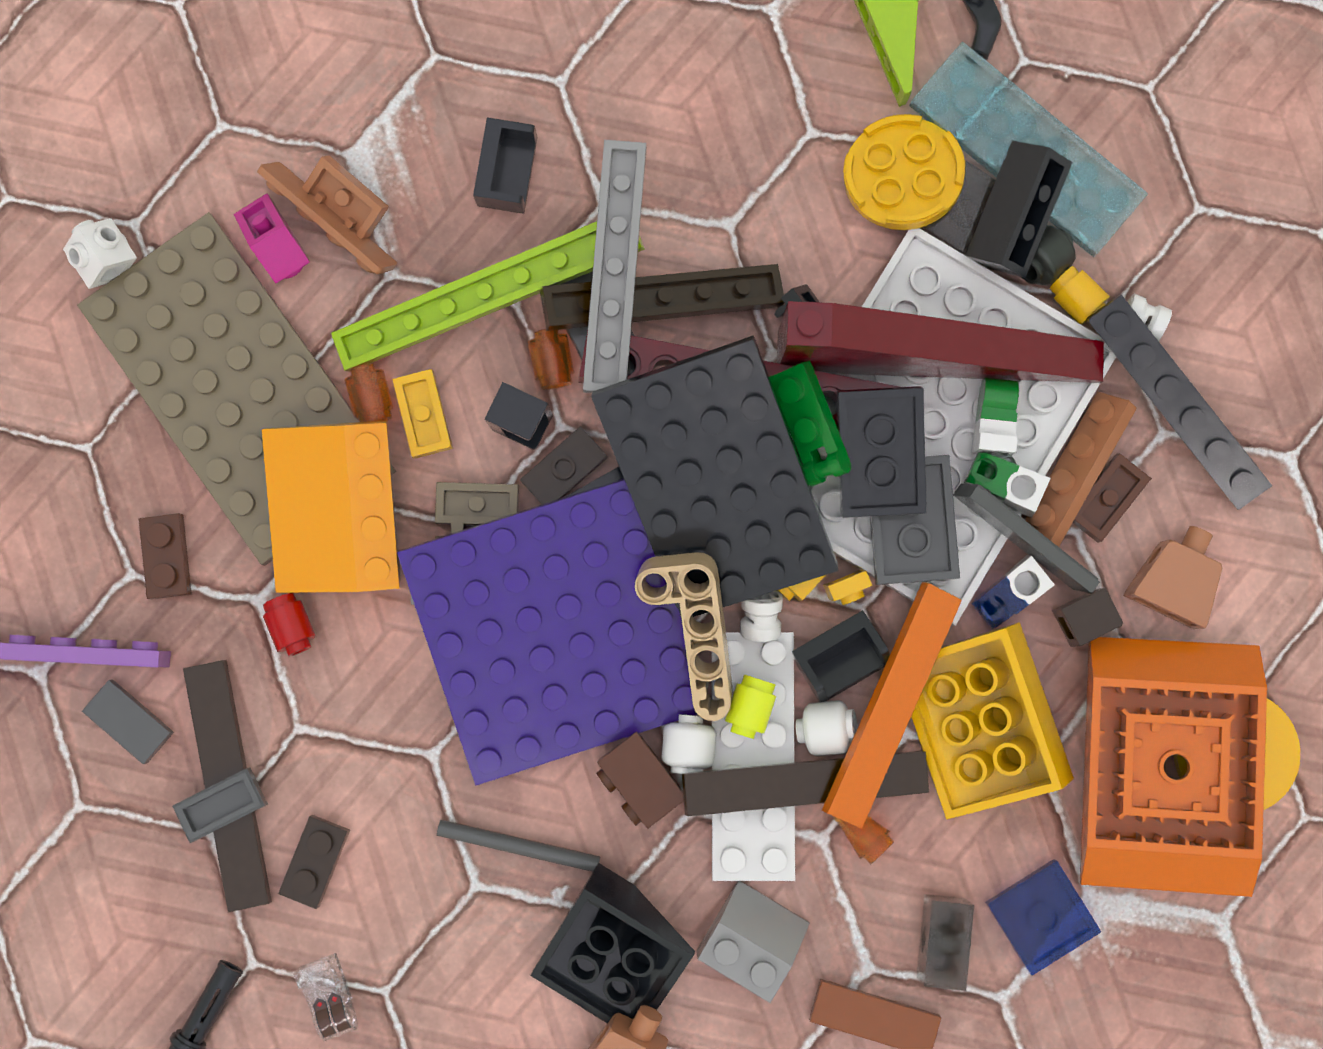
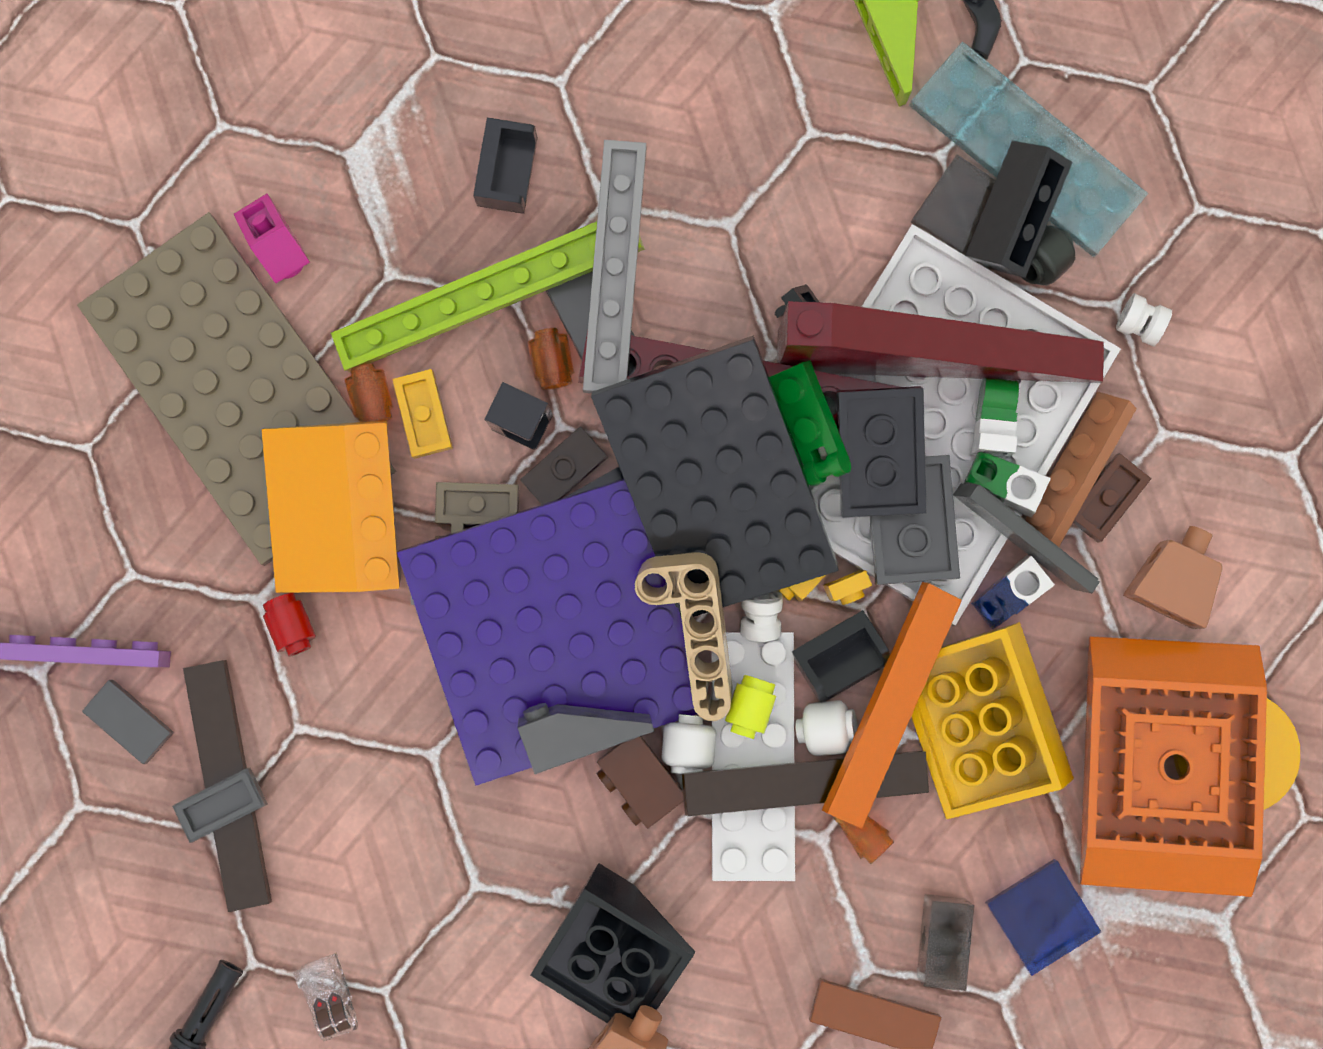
white brick [63,218,137,289] -> none
reddish brown plate [138,513,192,600] -> none
nougat bracket [257,155,397,274] -> none
dark brown plate [278,815,350,909] -> none
dark grey bar [437,820,600,872] -> none
dark brown plate [540,264,784,331] -> none
light grey slope [697,881,810,1003] -> none
yellow tile [843,114,965,230] -> none
yellow brick [1049,266,1110,325] -> none
dark brown panel [1052,587,1123,647] -> none
black plate [1087,293,1272,510] -> none
none -> dark grey slope [517,703,654,774]

